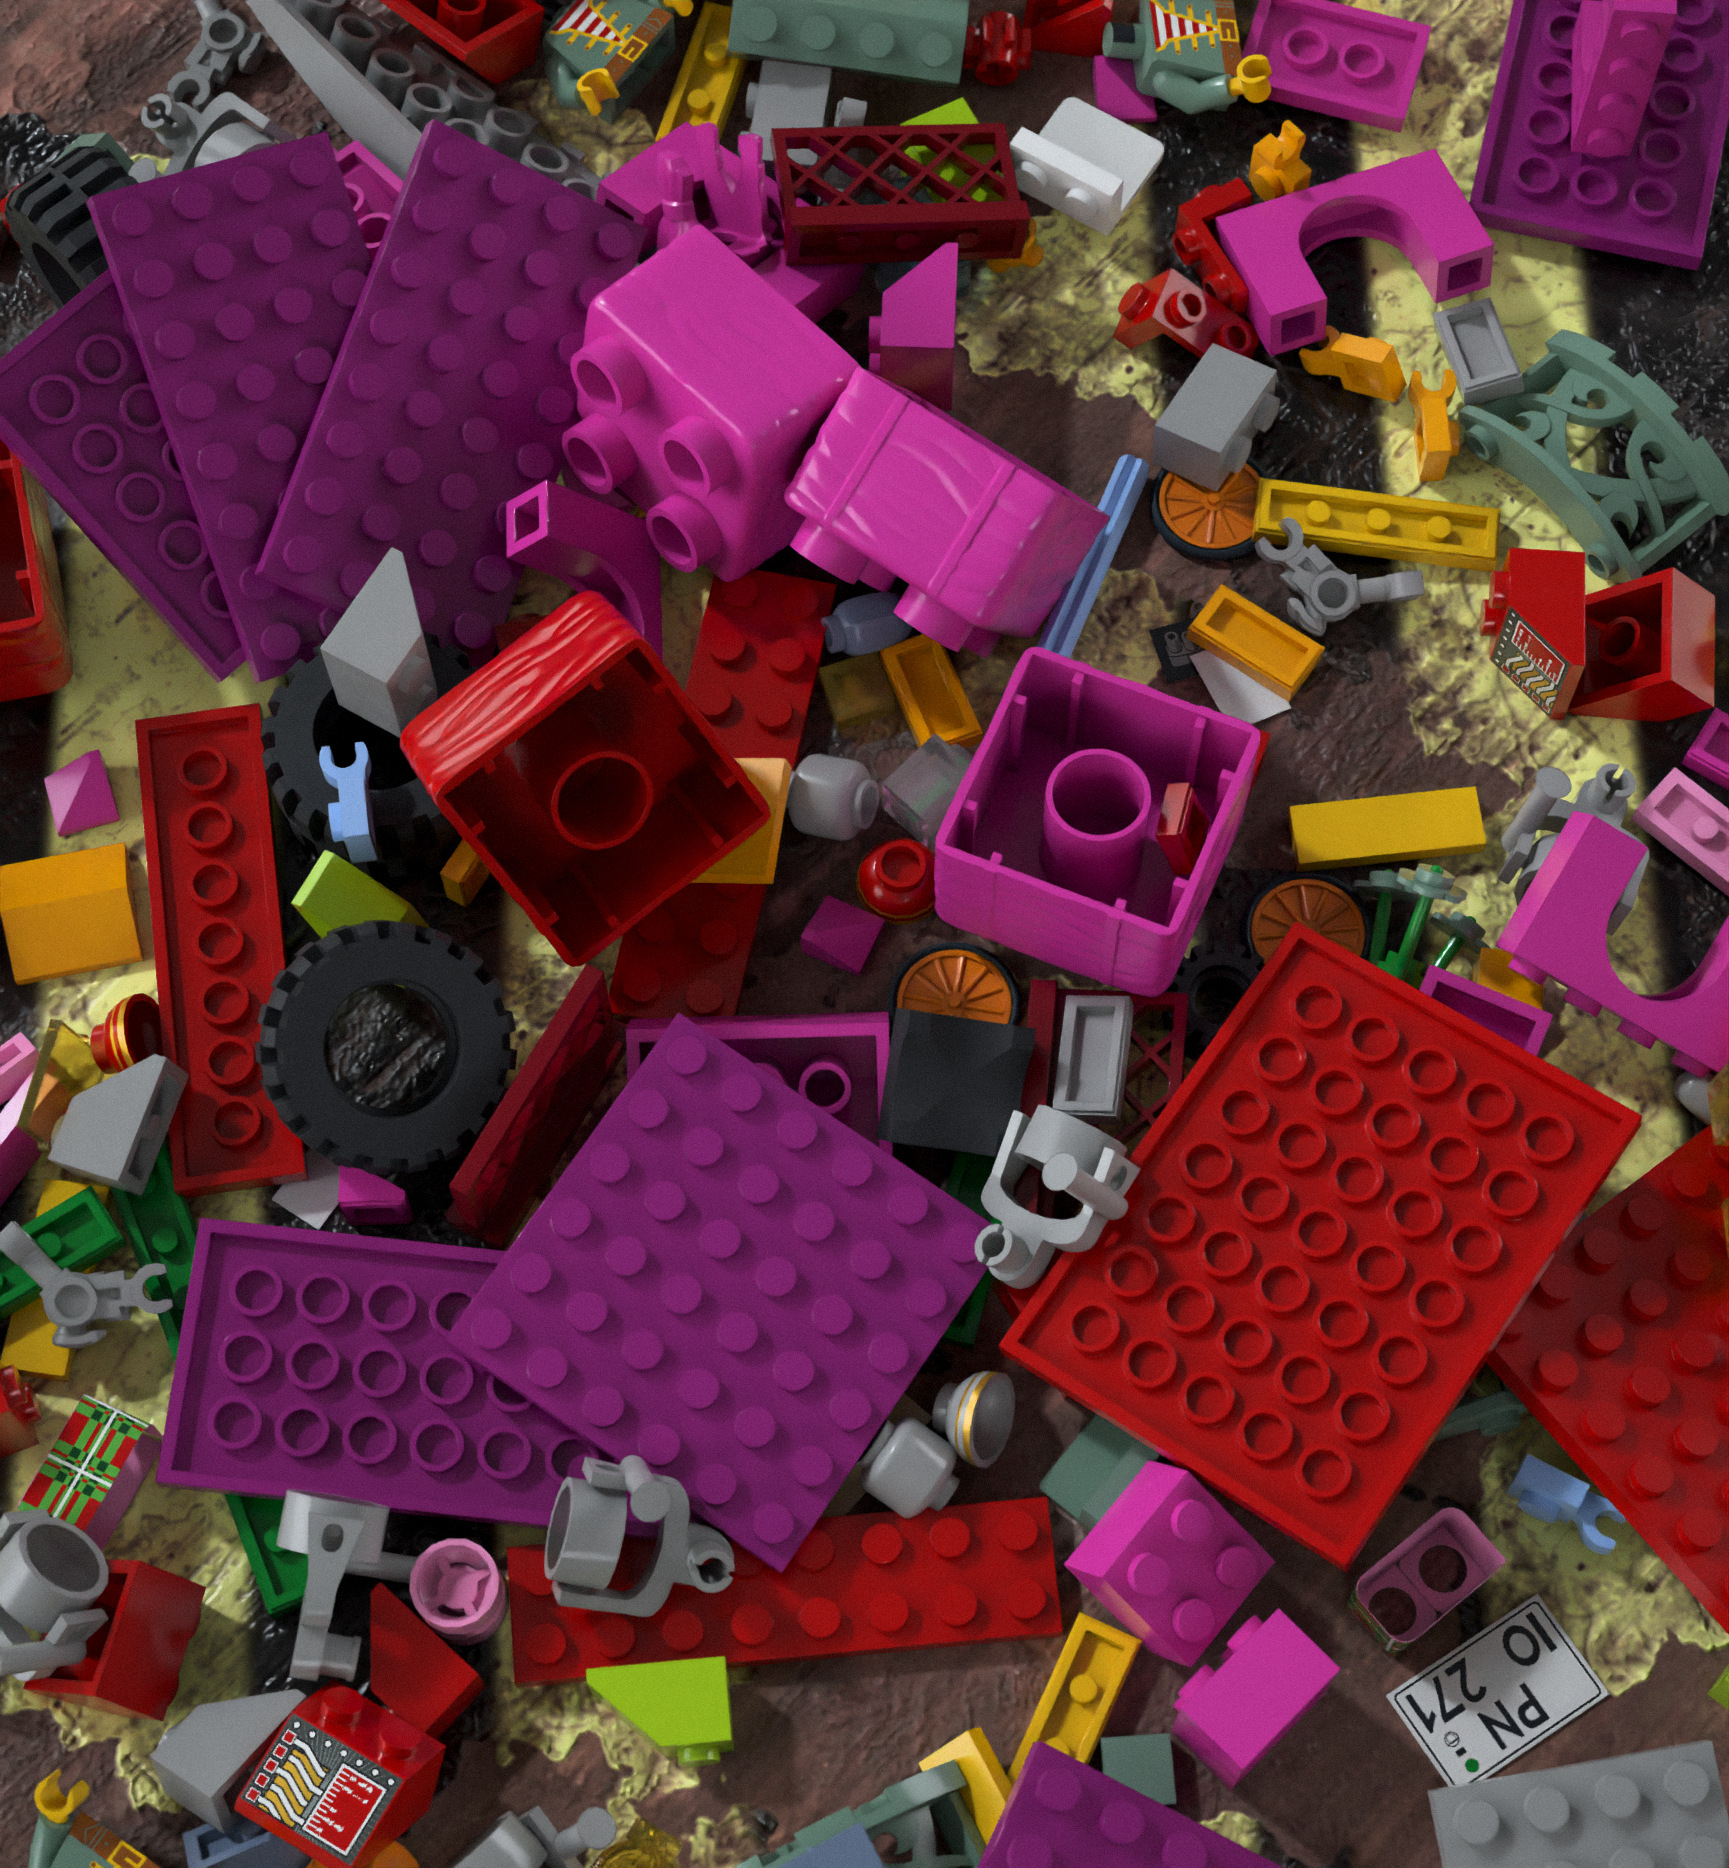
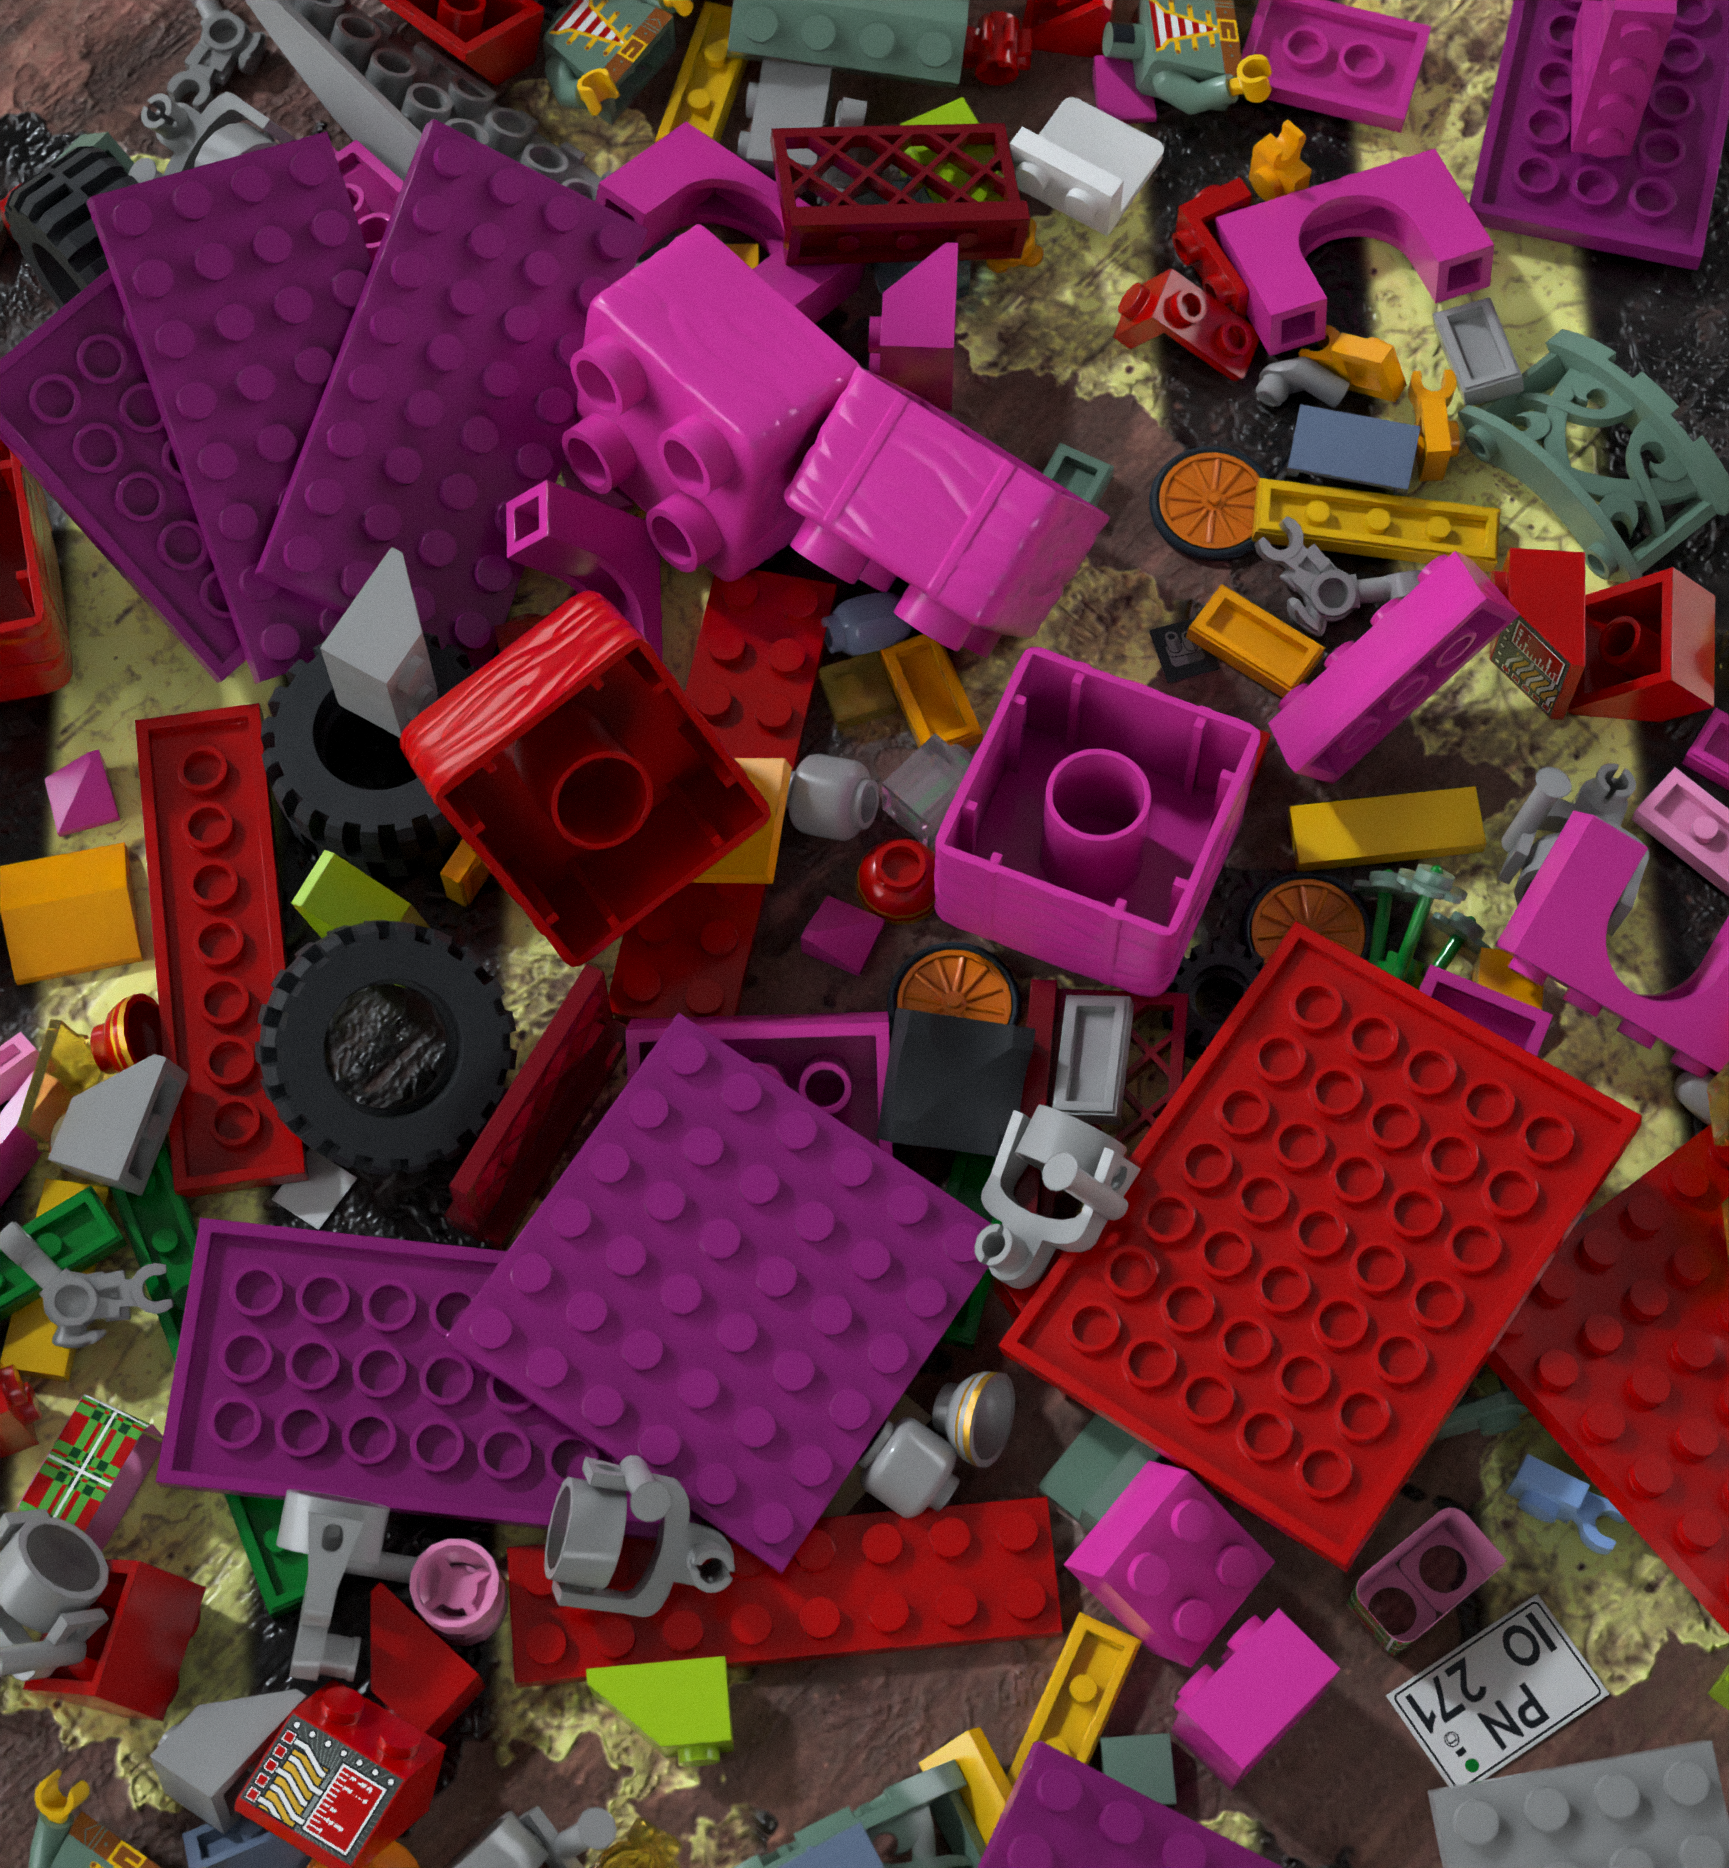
light blue plate [319,742,378,863] -> none
dark pink slope [338,1164,413,1226] -> none
dark pink piece [654,122,778,269] -> none
light blue axle [1037,454,1150,659] -> none
light grey brick [1153,343,1280,492] -> none
red tile [1155,783,1210,875] -> none
white sticker [1189,650,1291,724] -> none
none -> sand green tile [1043,443,1114,507]
none -> light grey arm [1256,356,1350,408]
none -> dark pink slope [1268,551,1520,784]
none -> sand blue hinge [1286,404,1421,496]

